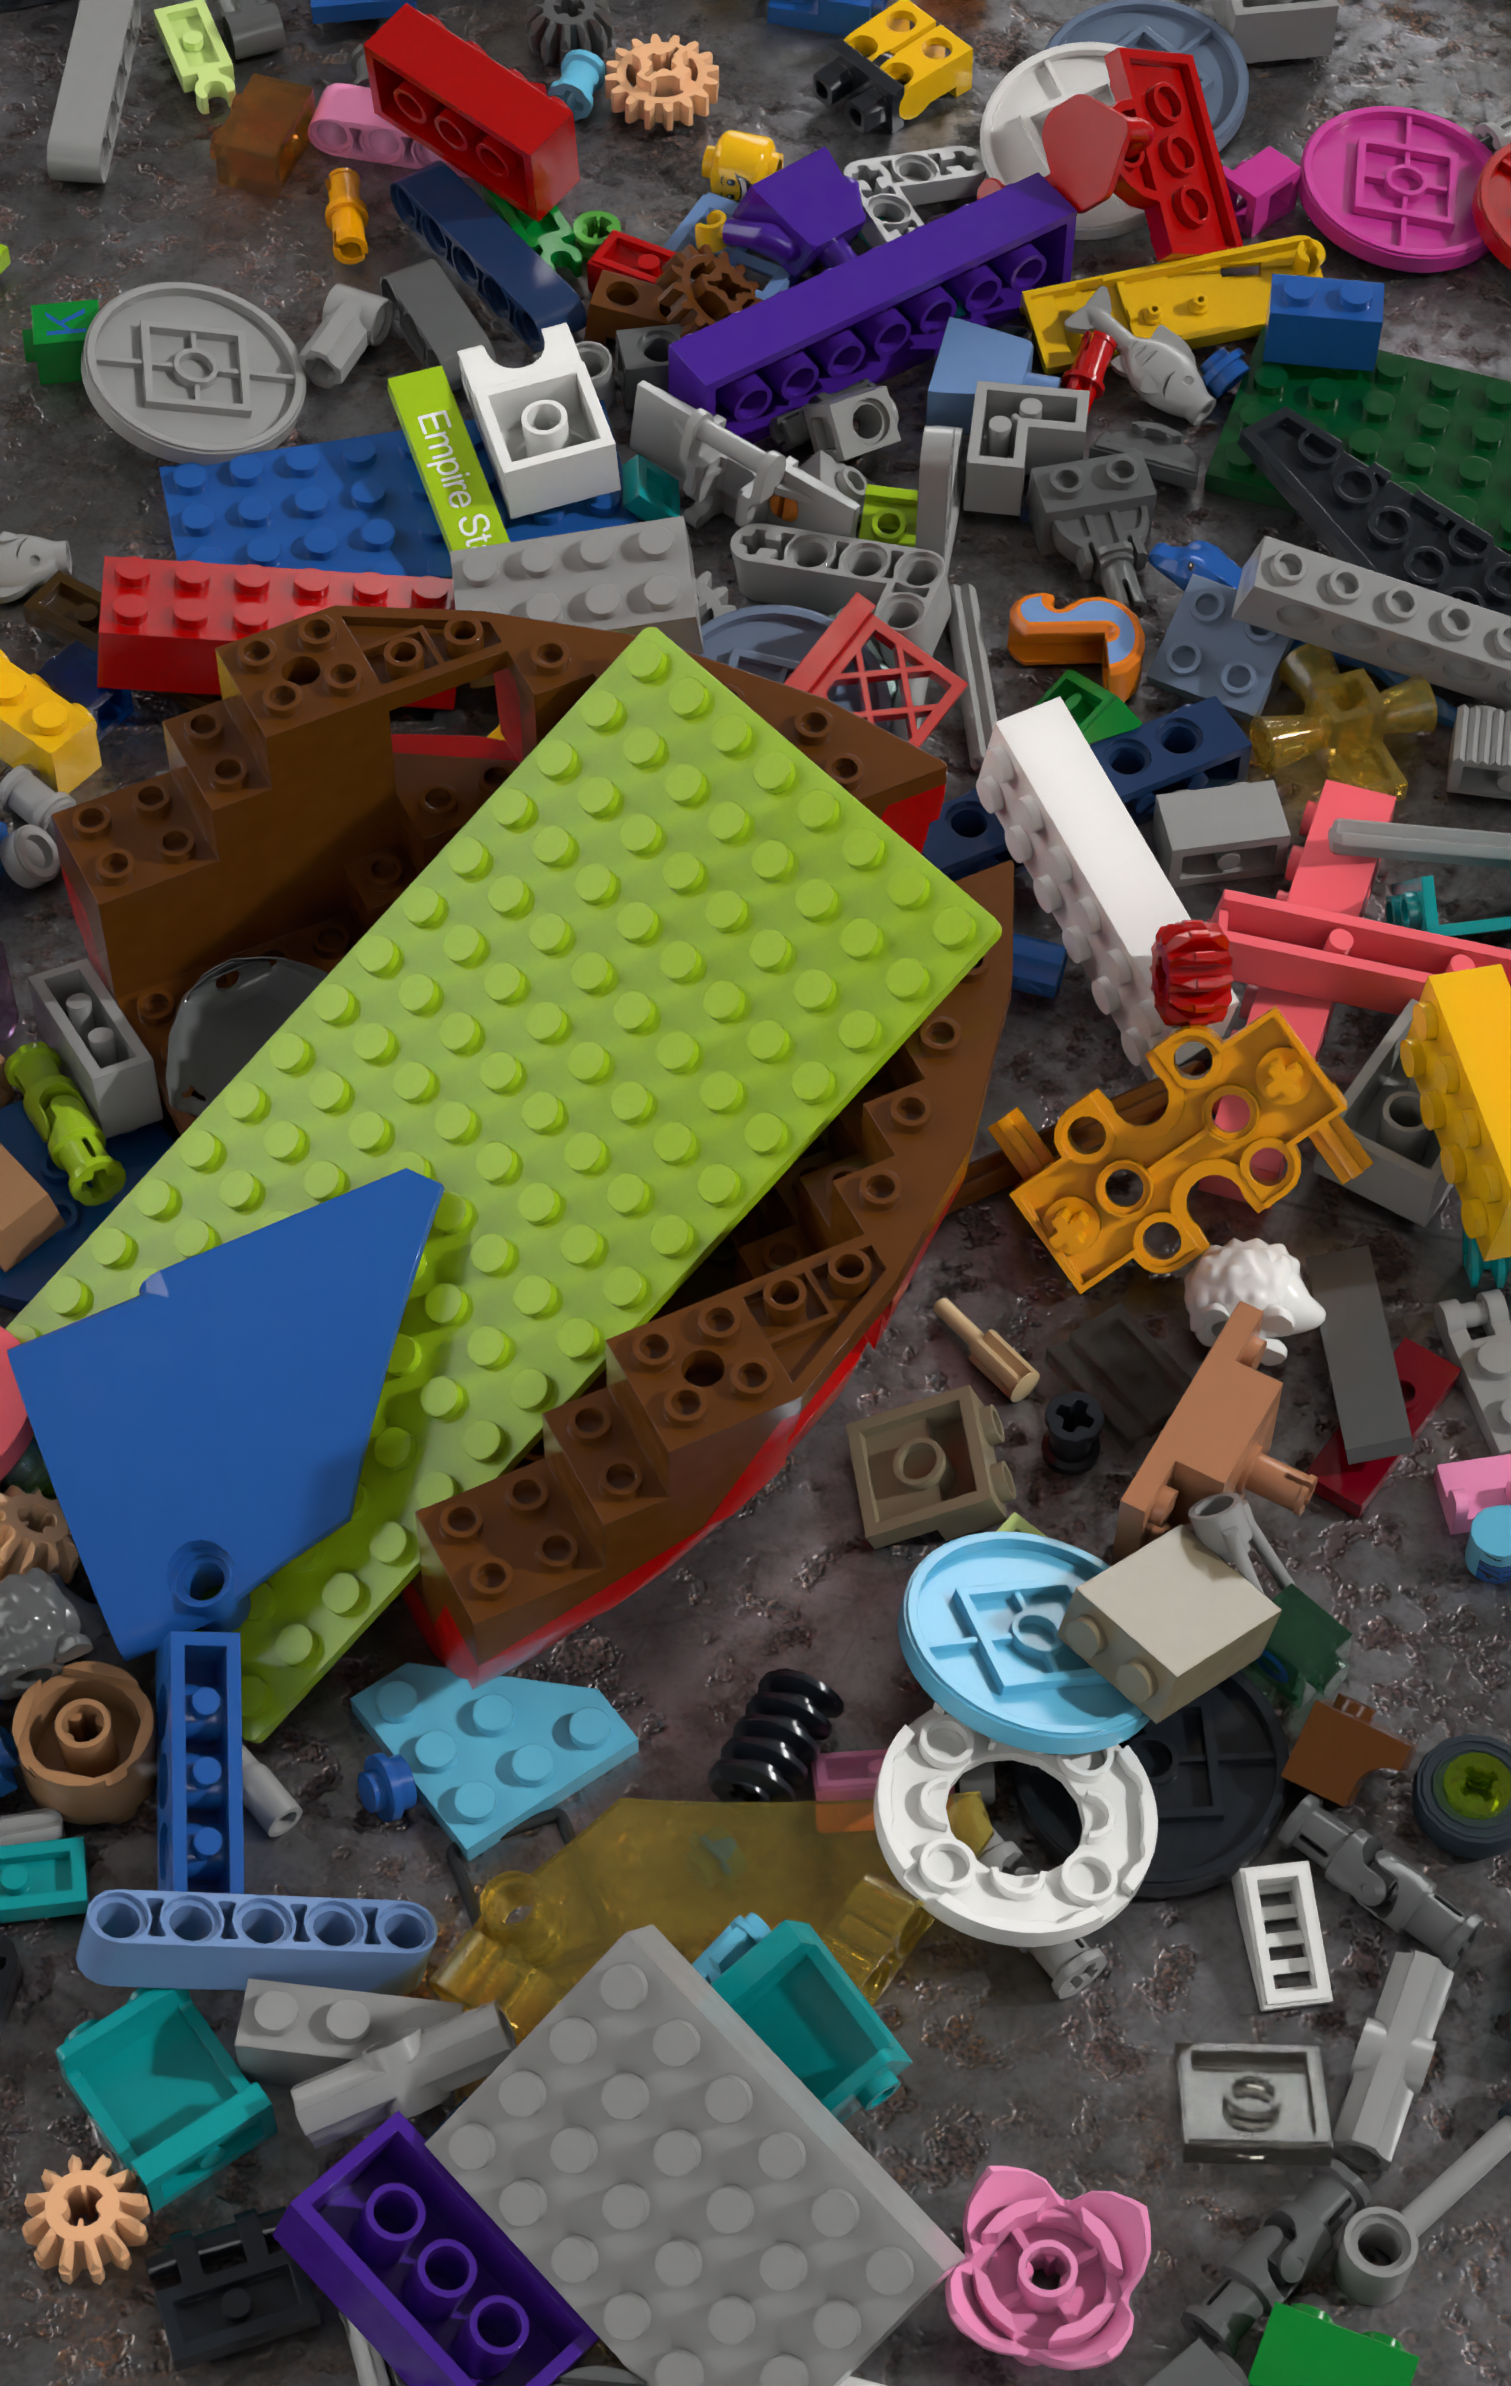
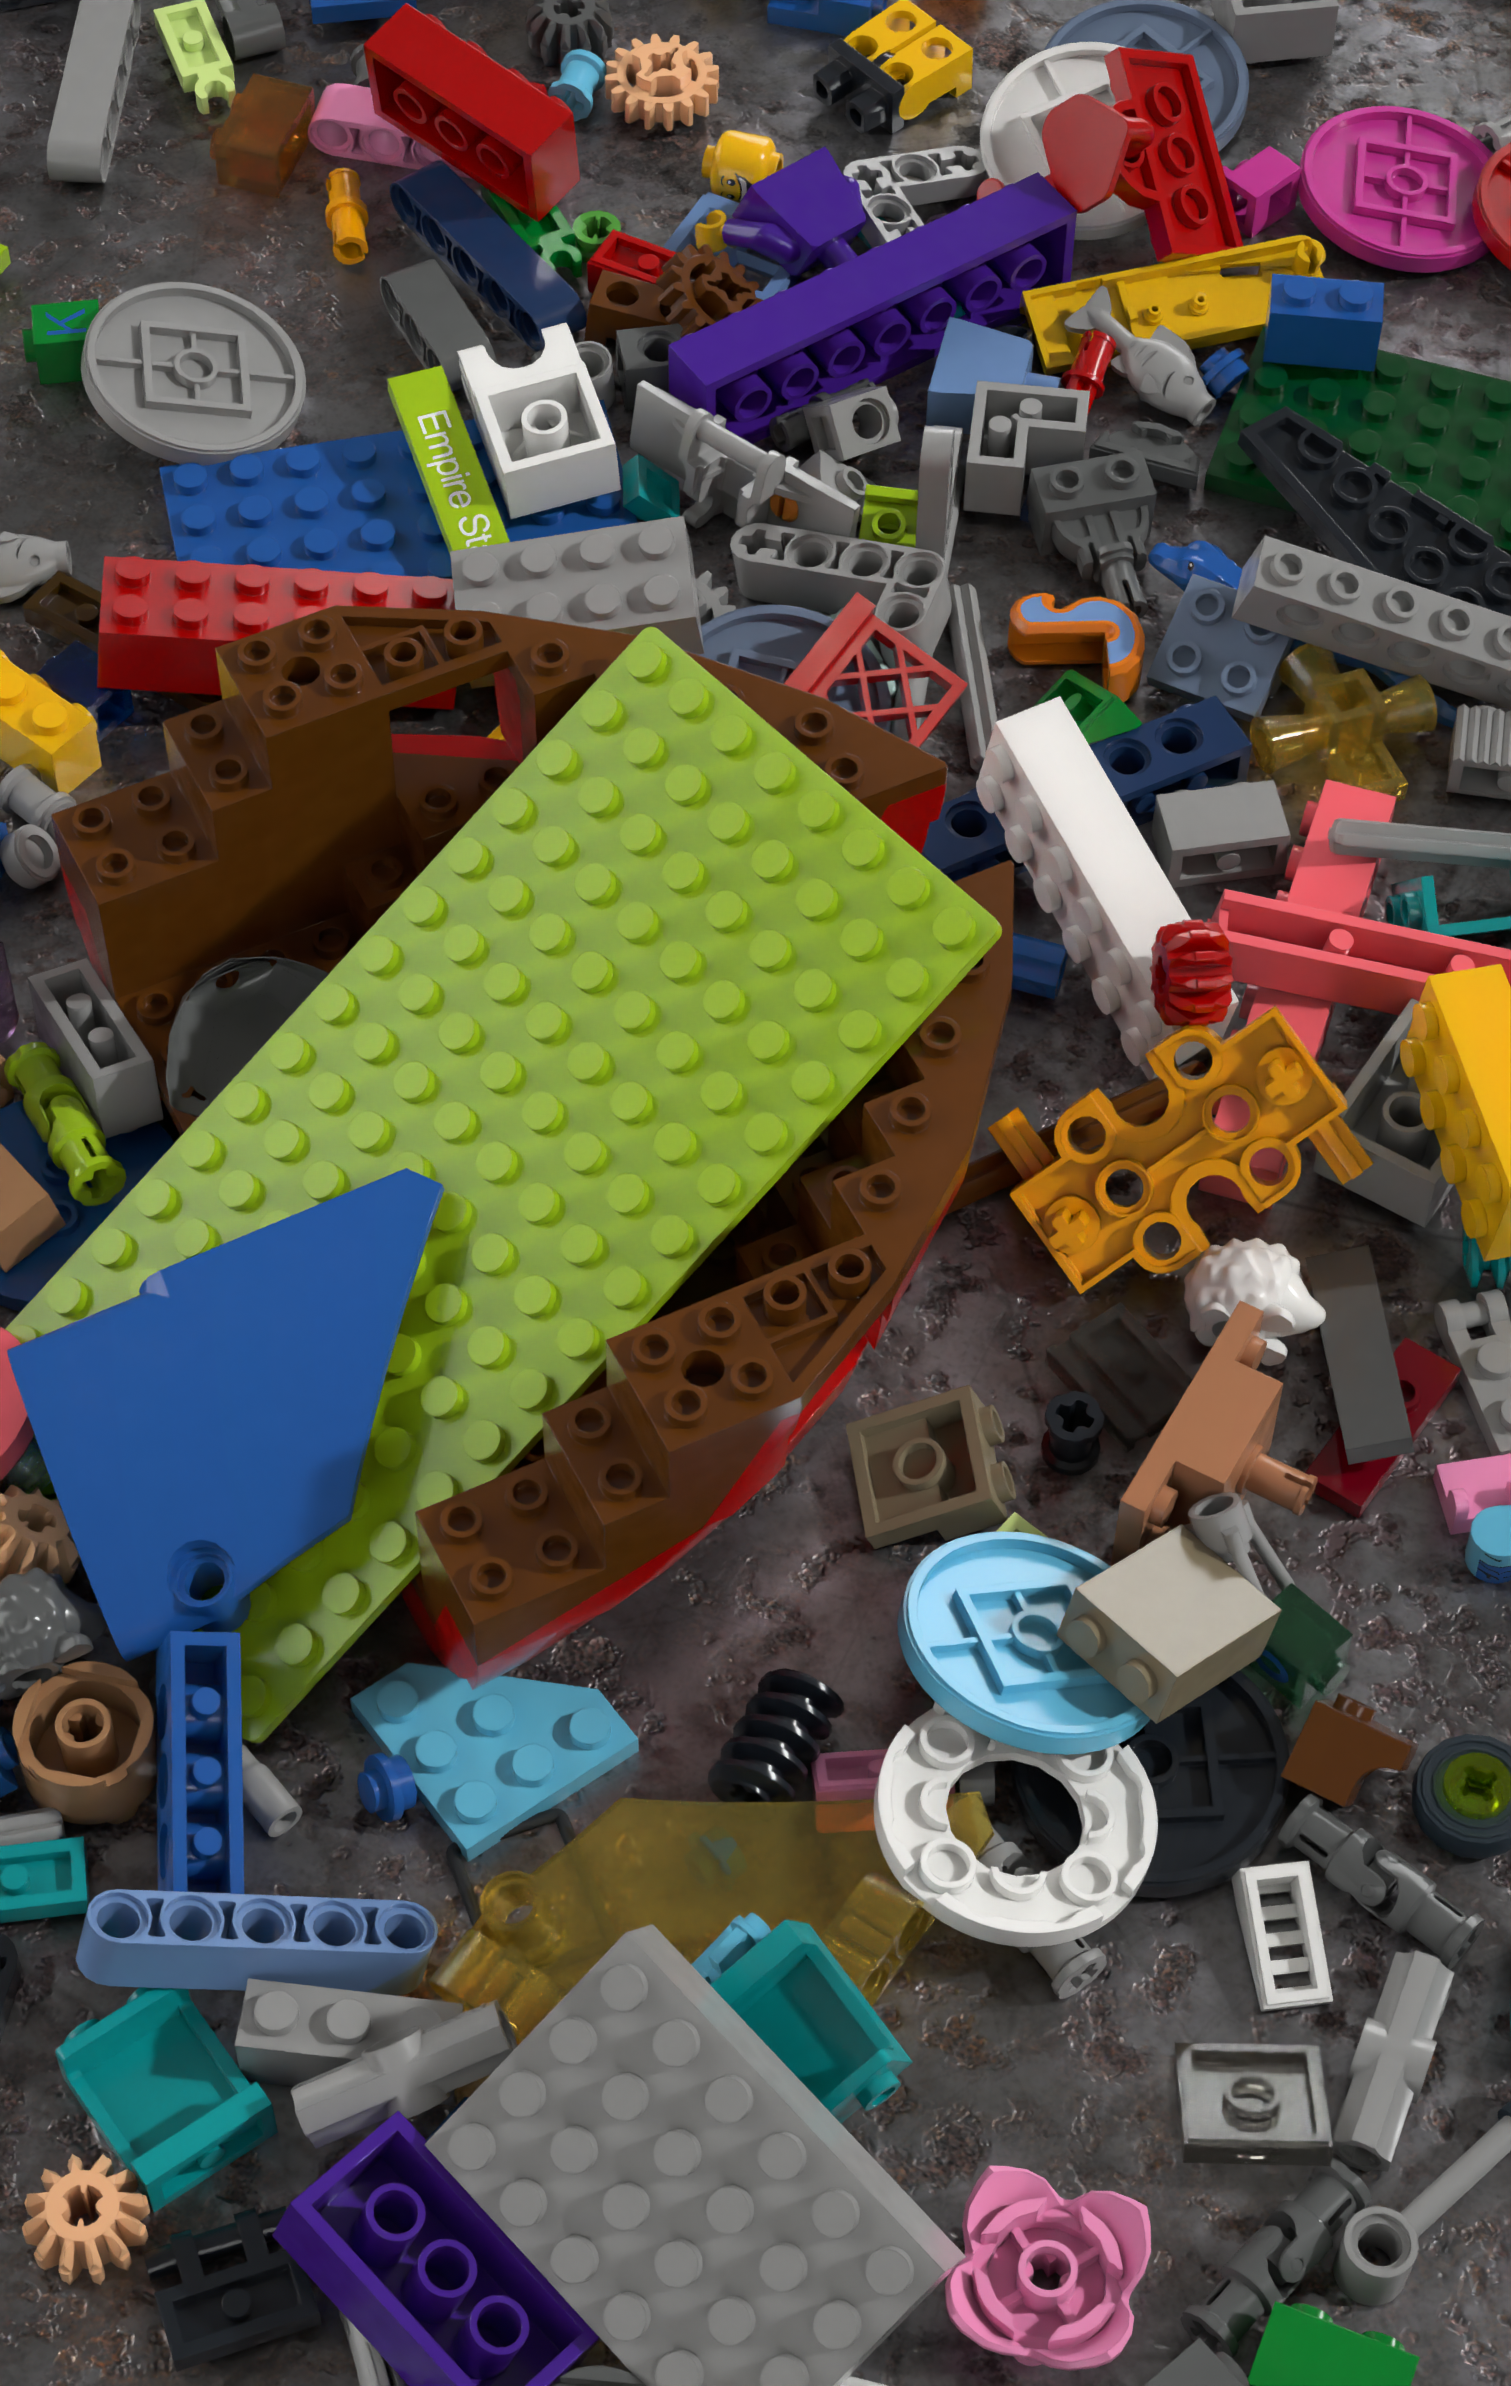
light grey piece [298,283,394,389] -> none
tan axle [933,1298,1040,1402] -> none

